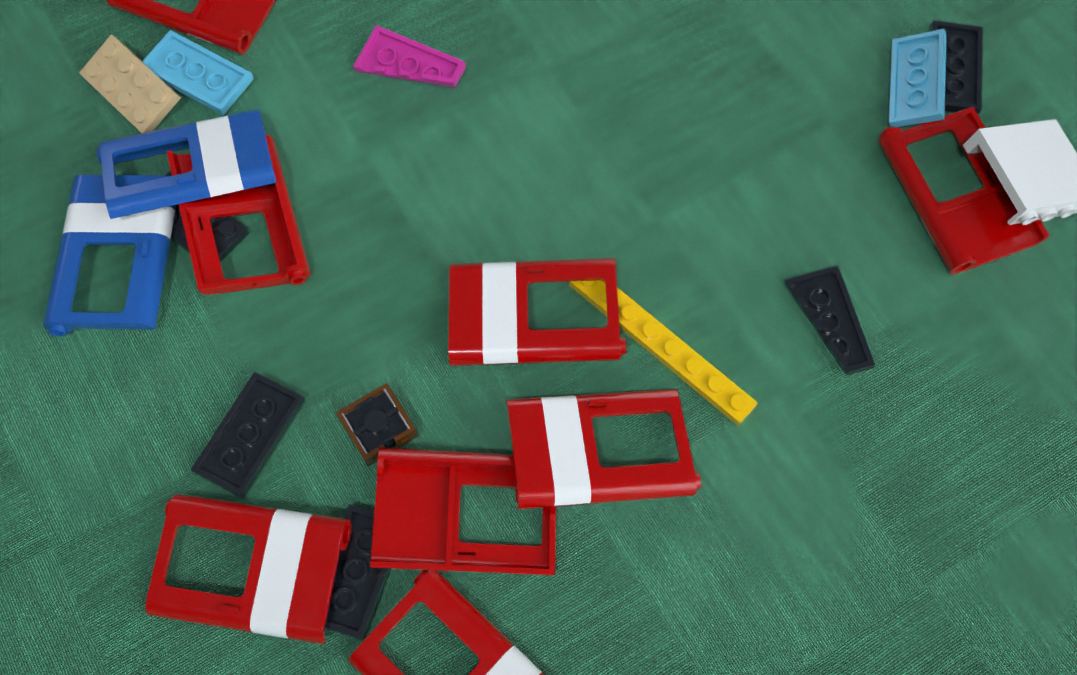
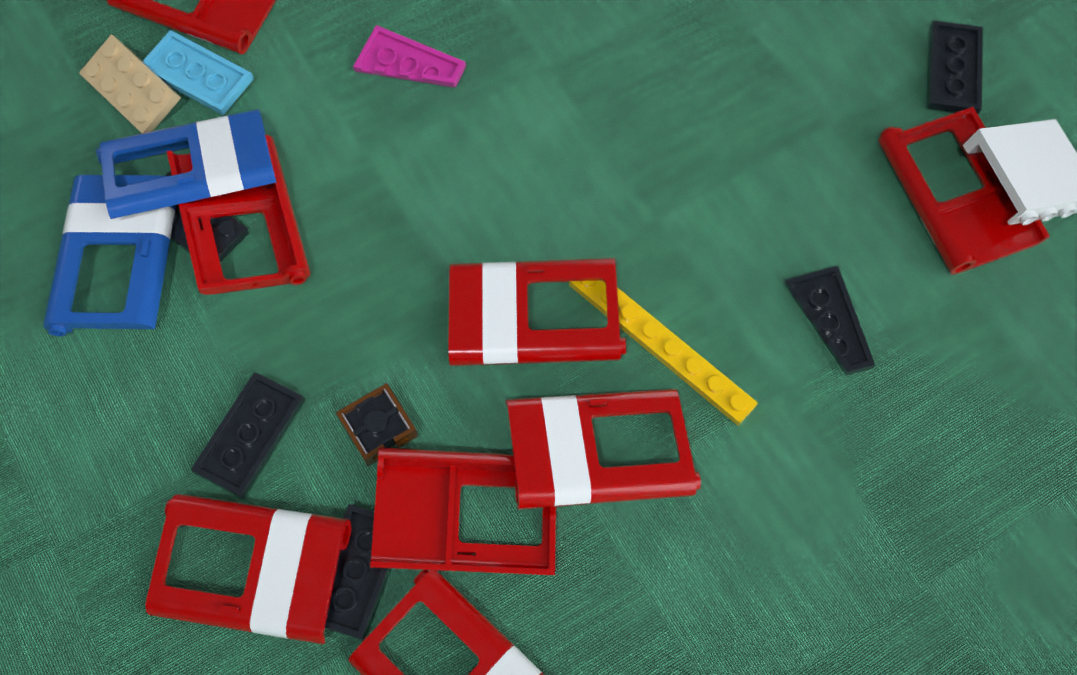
medium azure plate [889,29,946,128] -> none

